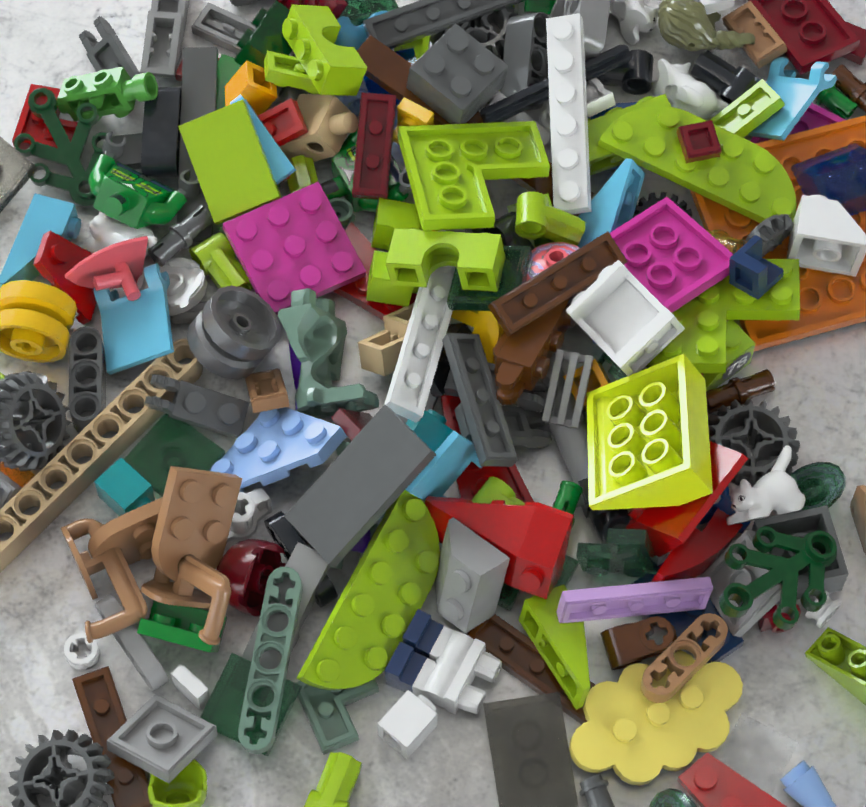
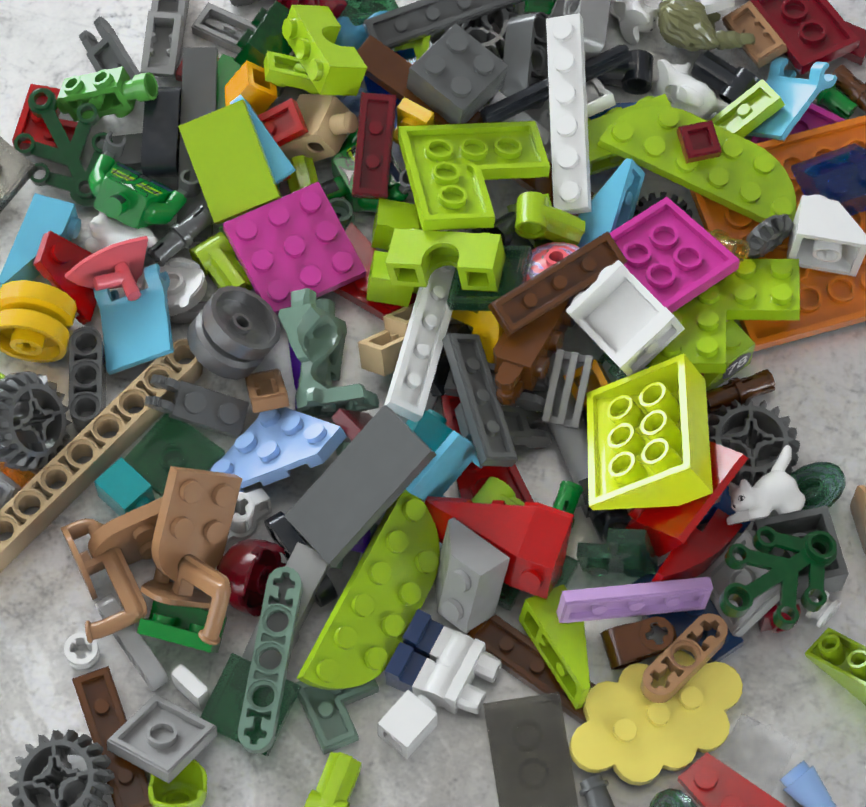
dark blue panel [729,235,784,299] -> none

